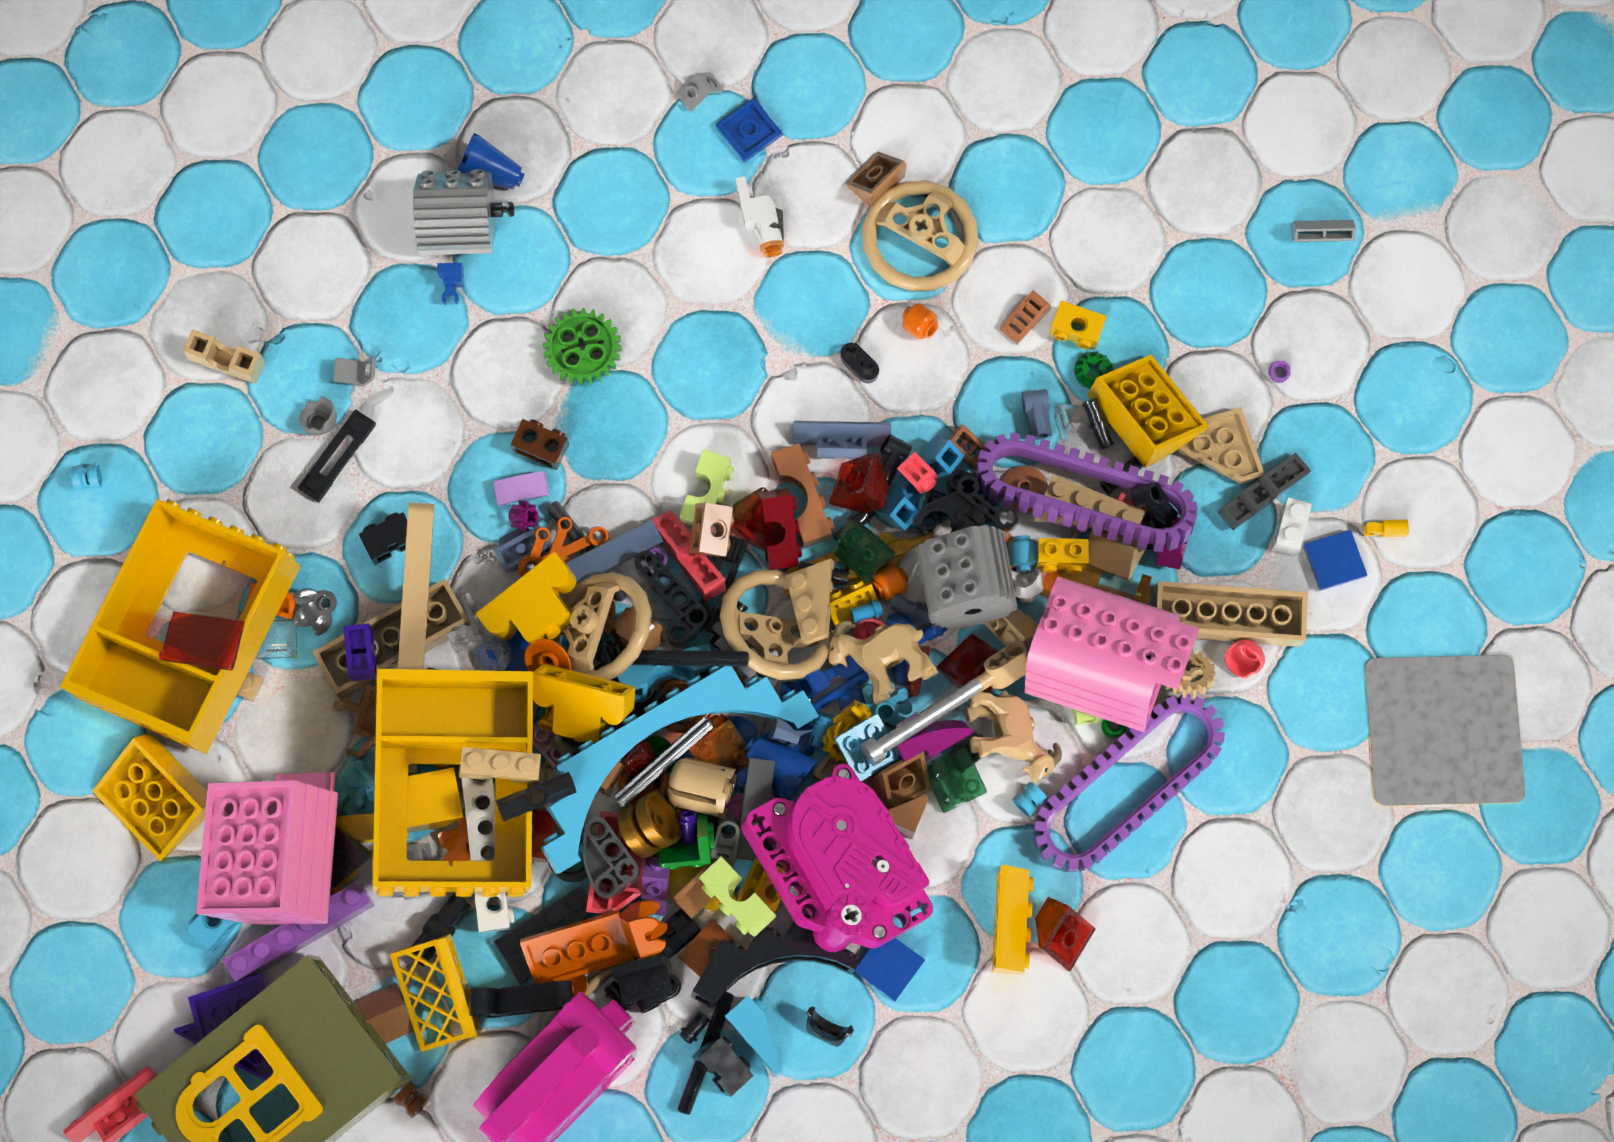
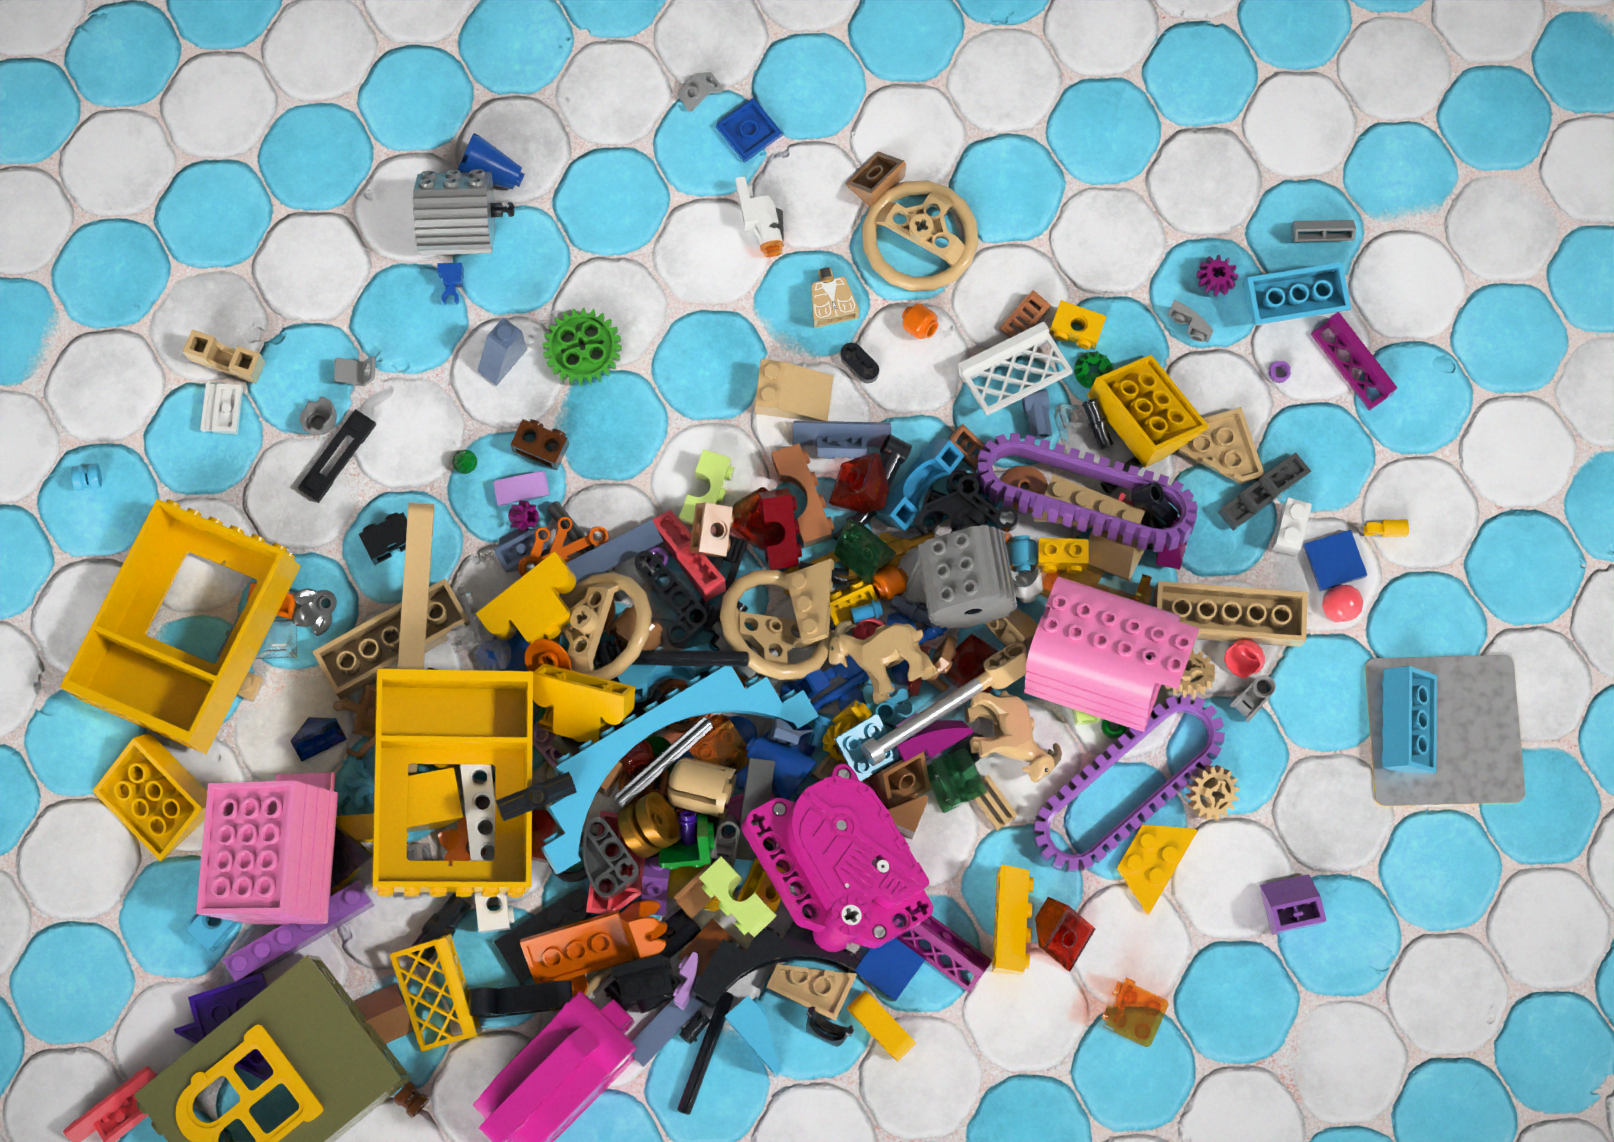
clear red piece [159,611,245,671] -> none
dark purple brick [343,623,377,682] -> none
tan arch [459,747,541,784] -> none
black brick [692,1036,754,1097] -> none
coral bracket [897,452,938,494] -> none
medium azure wheel [1012,782,1048,817] -> none
none -> white plate [200,383,243,435]
none -> clear blue slope [290,717,347,762]
none -> green plate [452,450,477,474]
none -> sand blue slope [477,317,527,386]
none -> sand blue tile [631,975,703,1067]
none -> lavender slope [673,951,699,1010]
none -> tan slope [755,359,834,421]
none -> tan wing [766,964,857,1021]
none -> tan torso [811,267,859,328]
none -> yellow beam [846,990,916,1062]
none -> magenta fence [893,908,993,993]
none -> medium nougat plate [925,634,957,694]
none -> white fence [958,322,1073,416]
none -> tan tile [967,775,1018,831]
none -> clear orange bracket [1102,977,1169,1047]
none -> yellow wing [1116,824,1198,915]
none -> light grey slope [1167,300,1213,343]
none -> tan gear [1185,765,1240,820]
none -> magenta gear [1196,254,1238,297]
none -> light grey piece [1229,675,1276,722]
none -> medium azure slope [1242,262,1351,325]
none -> medium lavender slope [1259,874,1327,935]
none -> magenta fence [1311,312,1397,411]
none -> coral hair [1322,585,1364,622]
none -> medium azure slope [1381,666,1437,774]

